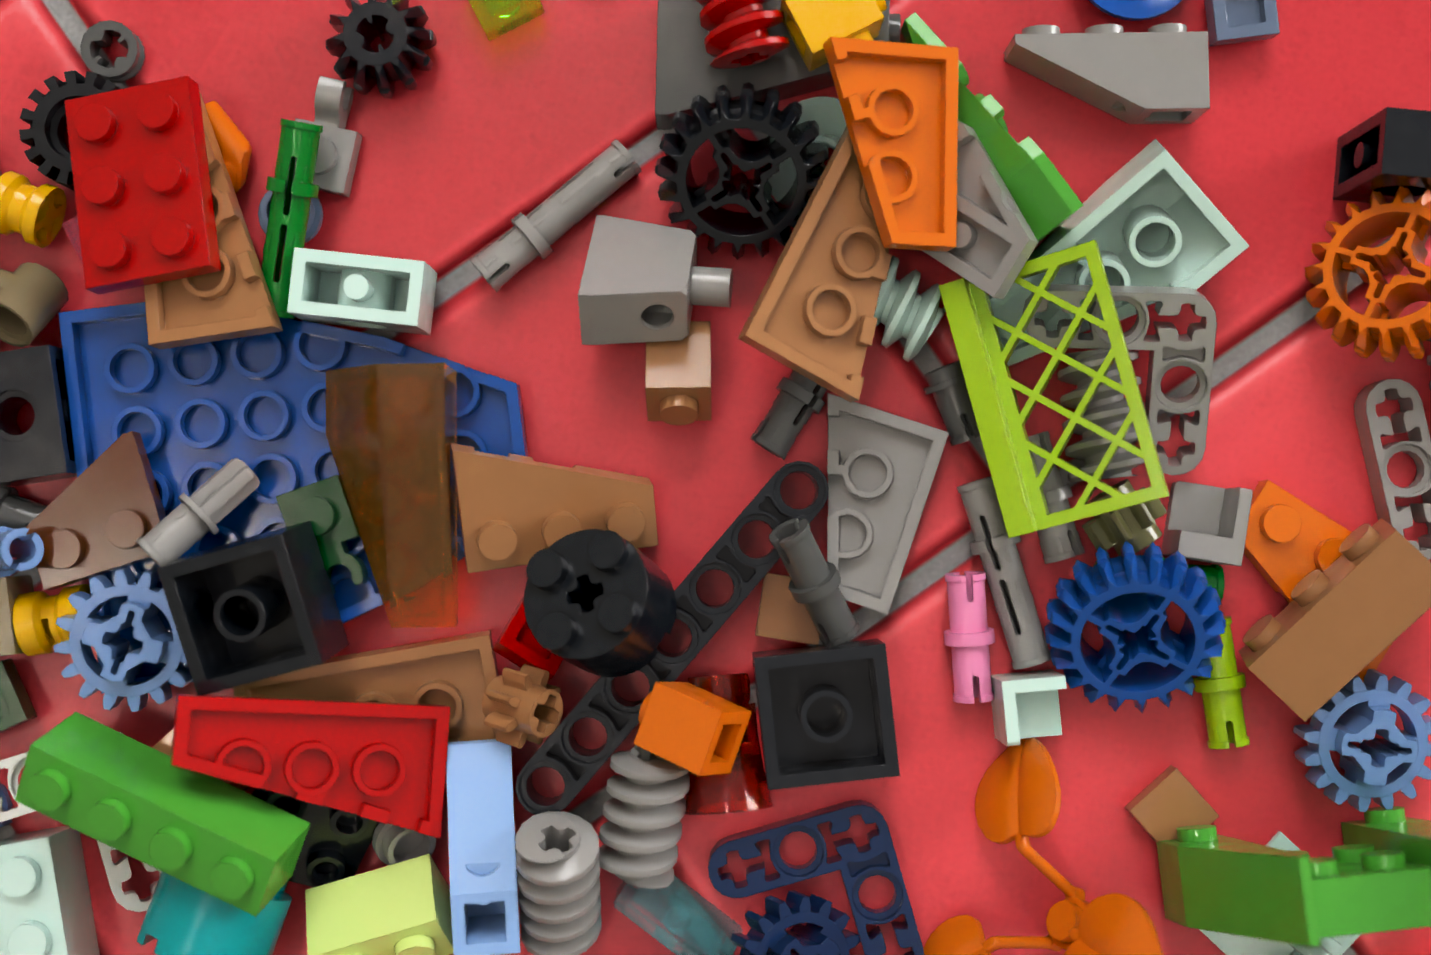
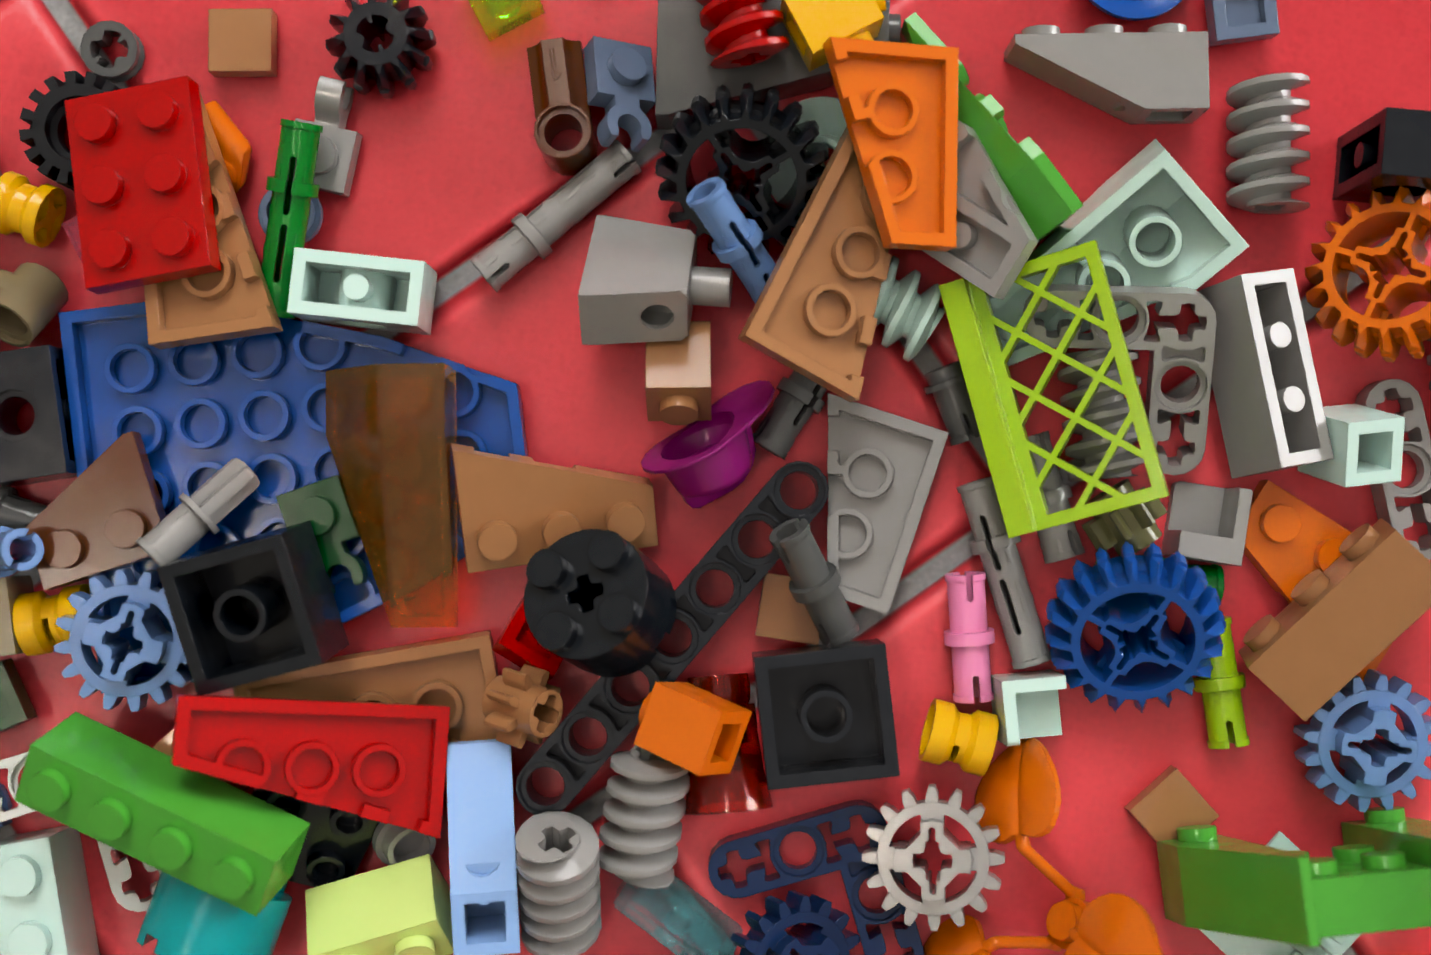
none -> medium nougat tile [208,8,277,77]
none -> reddish brown piece [527,37,598,176]
none -> sand blue plate [583,36,656,152]
none -> magenta piece [641,380,775,508]
none -> medium blue pin [686,176,776,304]
none -> light grey gear [862,784,1005,931]
none -> yellow wheel [919,698,999,777]
none -> light grey brick [1198,268,1334,479]
none -> light grey piece [1226,72,1310,214]
none -> light aqua brick [1297,403,1405,488]

